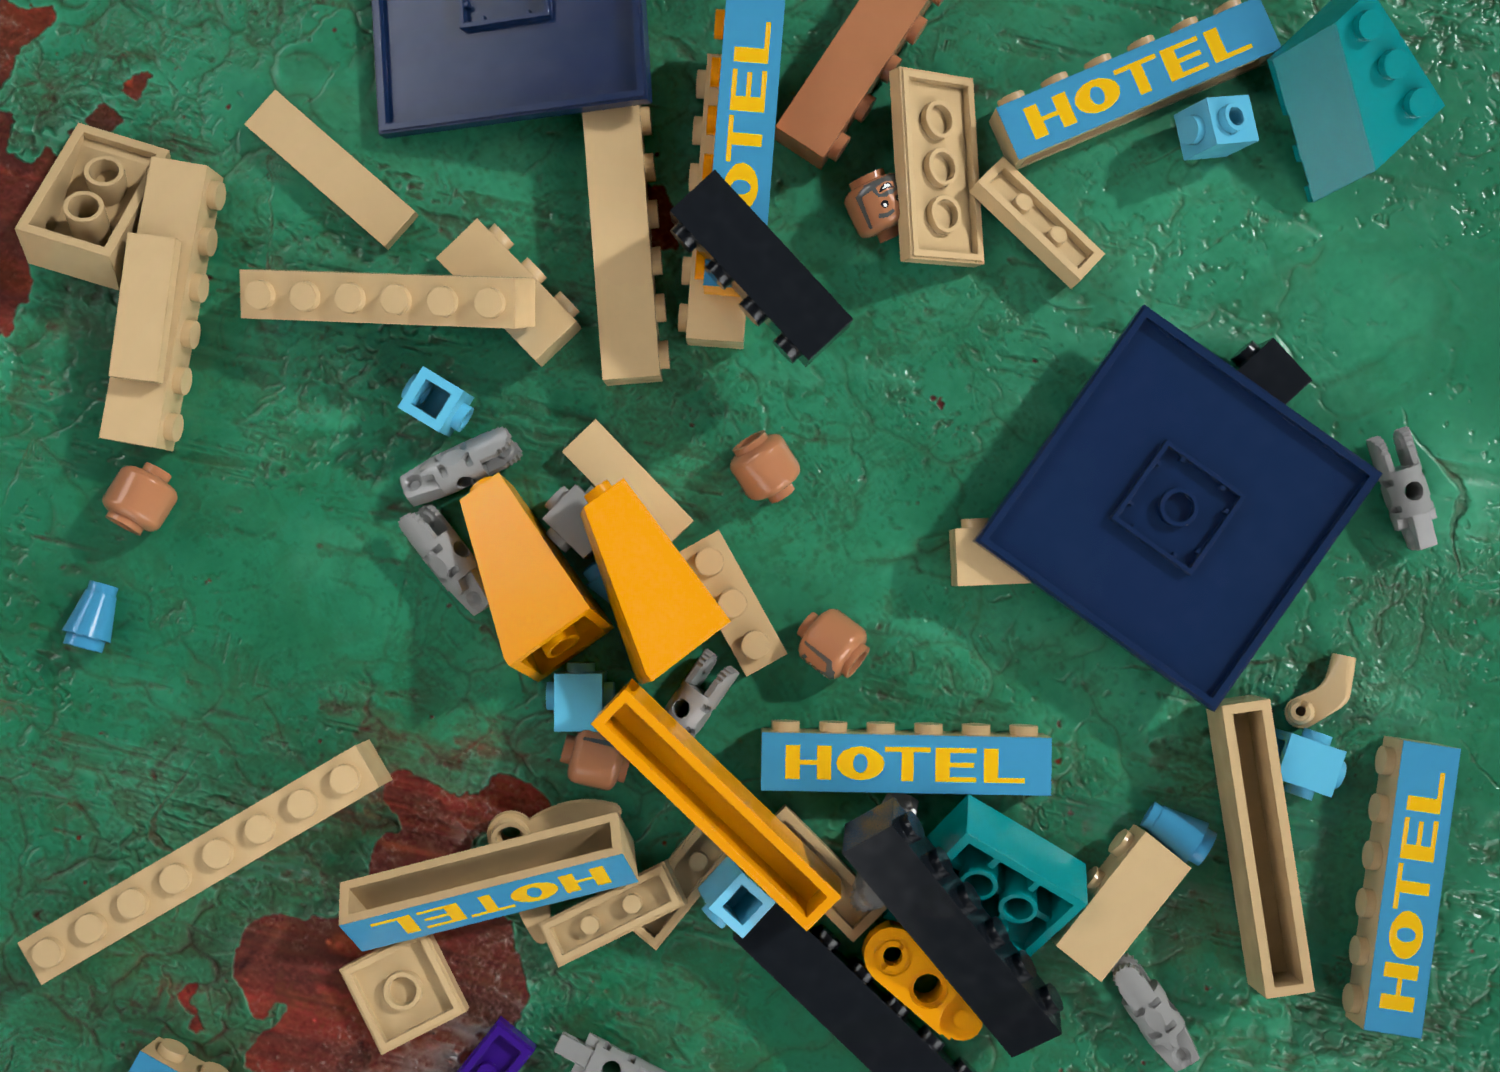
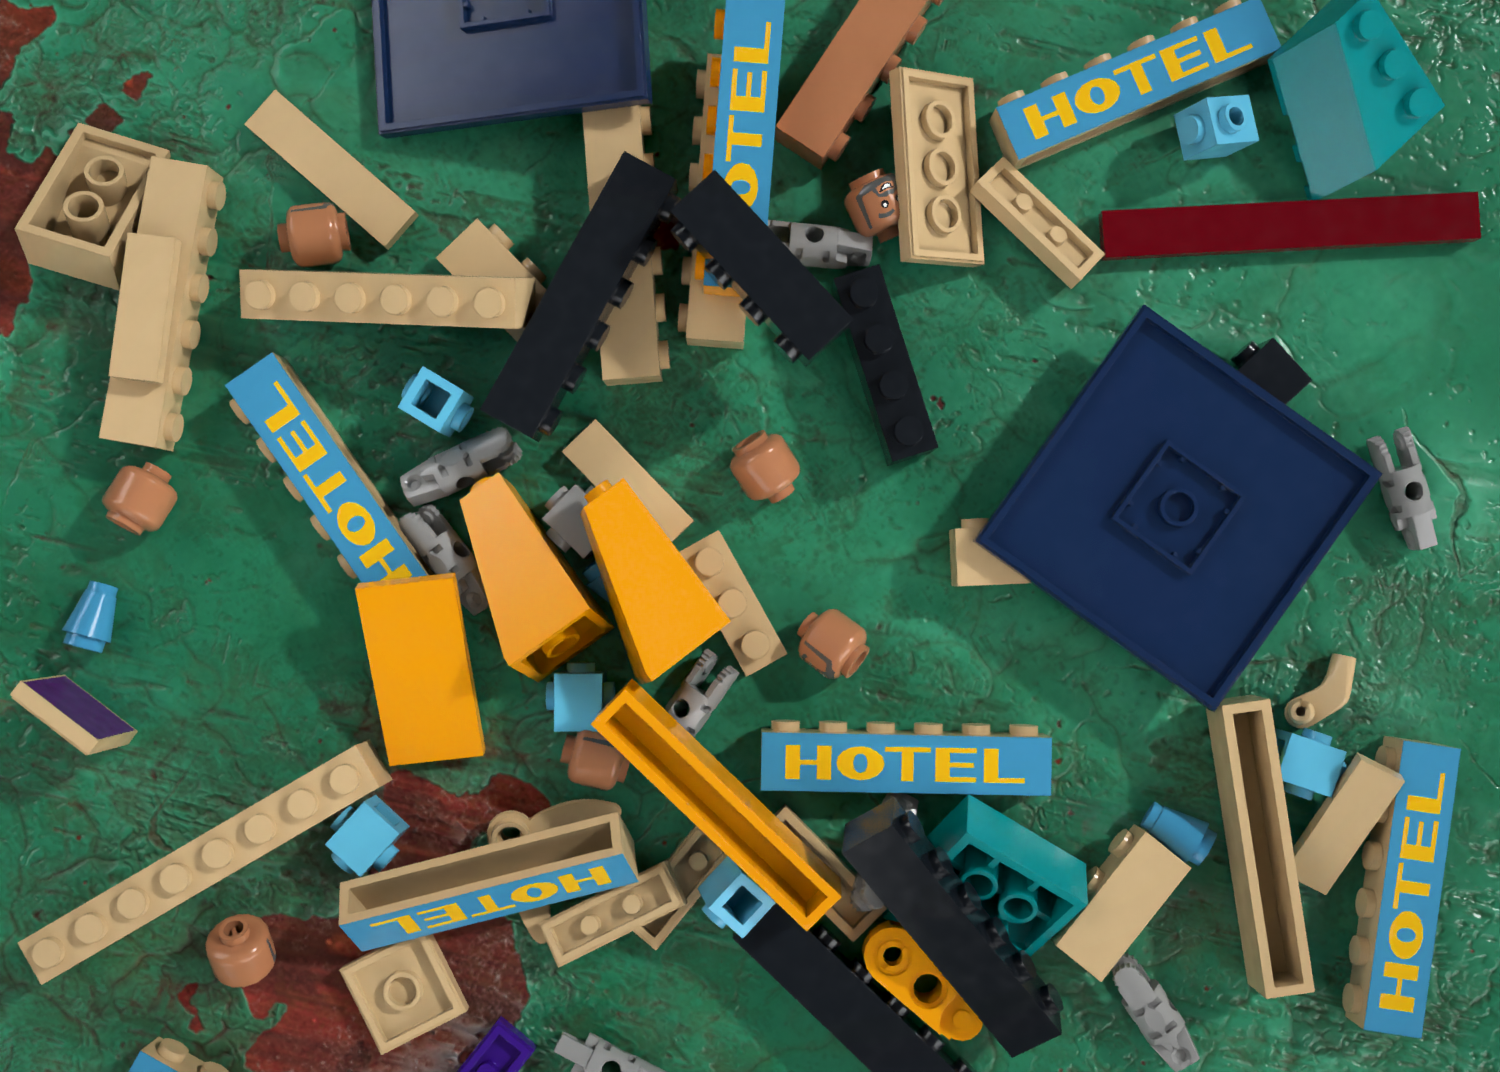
none -> tile [10,675,138,755]
none -> nougat head [205,914,276,988]
none -> dark azure brick [225,352,435,583]
none -> nougat head [277,202,351,267]
none -> medium azure brick [325,795,410,877]
none -> light orange tile [355,573,486,766]
none -> black brick [480,151,681,442]
none -> light grey hinge [768,220,873,269]
none -> black brick [831,264,938,466]
none -> dark red tile [1098,192,1481,261]
none -> tan tile [1293,752,1405,895]

